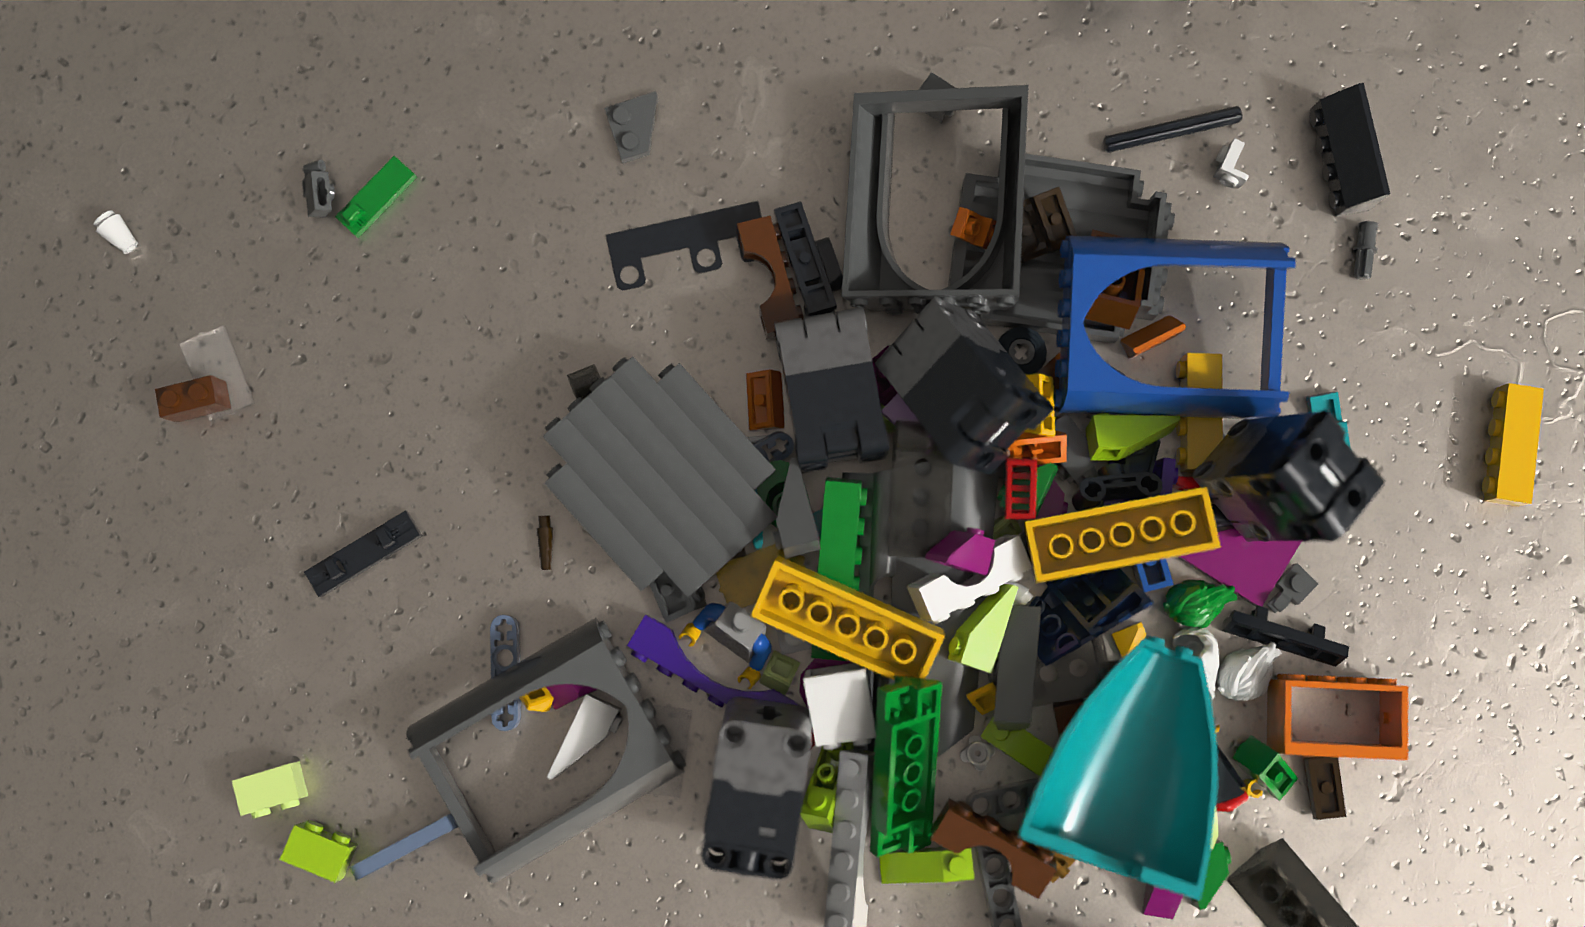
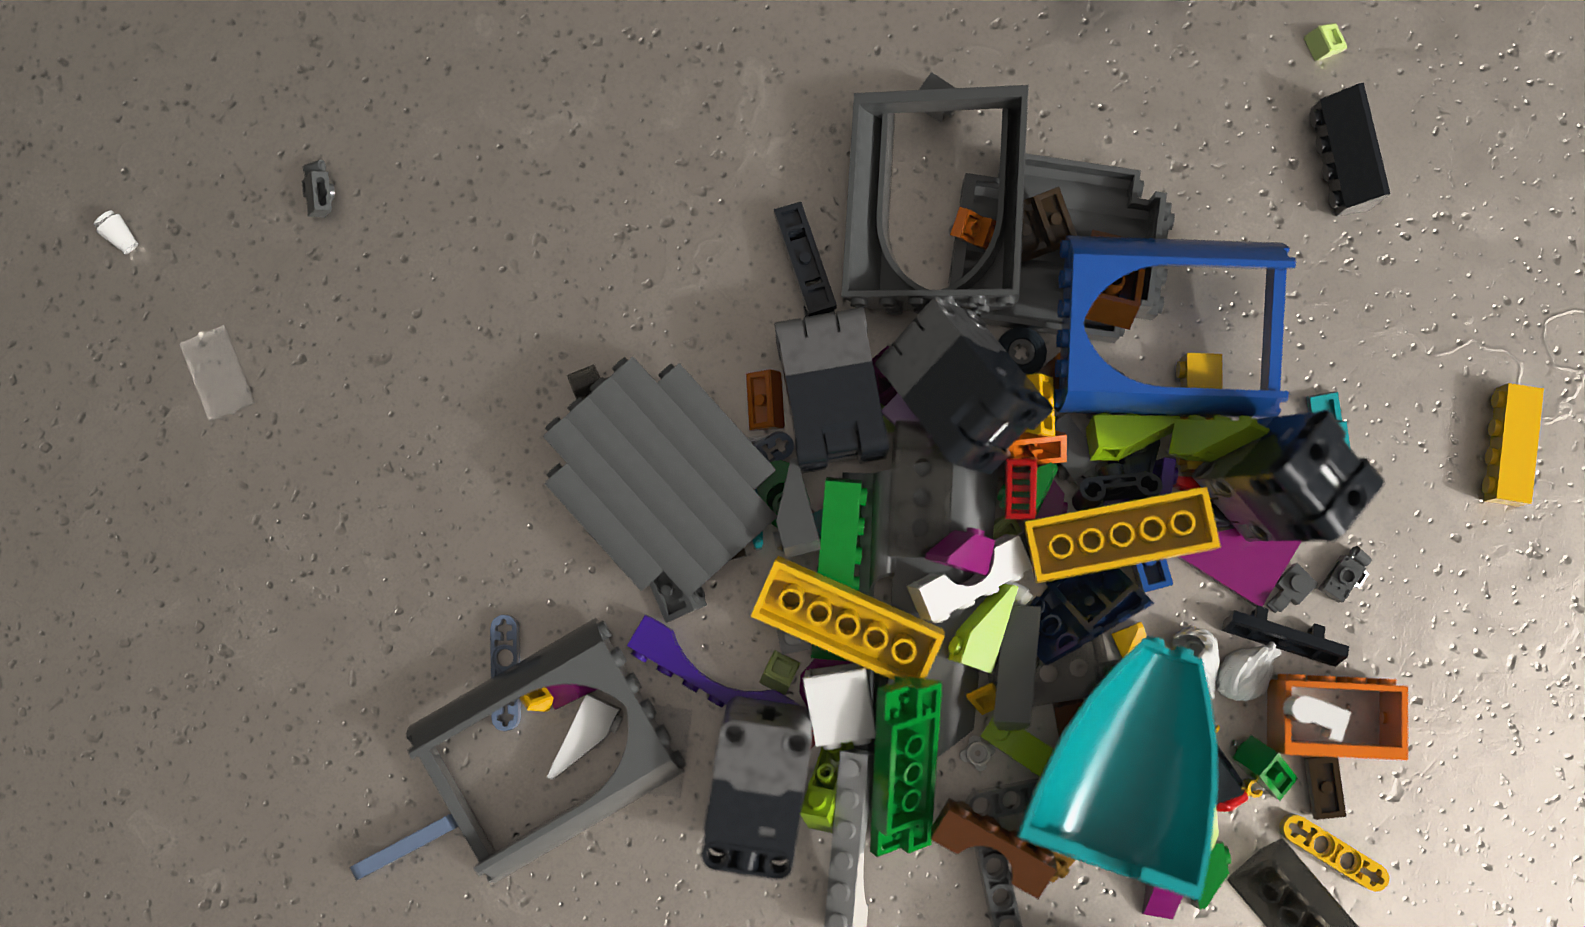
reddish brown brick [155,375,231,423] -> none
yellowish green brick [232,761,308,819] -> none
lime brick [280,820,358,883] -> none
black hinge [304,510,422,597] -> none
green hinge [335,156,417,238] -> none
dark brown animal [537,515,553,570] -> none
dark grey wing [604,91,658,163] -> none
black piece [606,201,762,291] -> none
torso [679,601,772,689] -> none
clear yellow piece [716,544,806,608] -> none
reddish brown arch [736,215,804,340] -> none
black beam [815,237,843,292] -> none
lime slope [879,846,974,884] -> none
black axle [1103,106,1243,153] -> none
orange slope [1120,315,1186,359] -> none
green hair [1163,579,1237,629] -> none
white bracket [1213,138,1249,188] -> none
dark grey axle [1353,221,1378,279] -> none
none -> lime slope [1169,415,1269,462]
none -> yellow beam [1279,814,1389,892]
none -> white leg [1283,695,1351,742]
none -> yellowish green slope [1304,23,1347,61]
none -> dark grey piece [1318,546,1372,603]

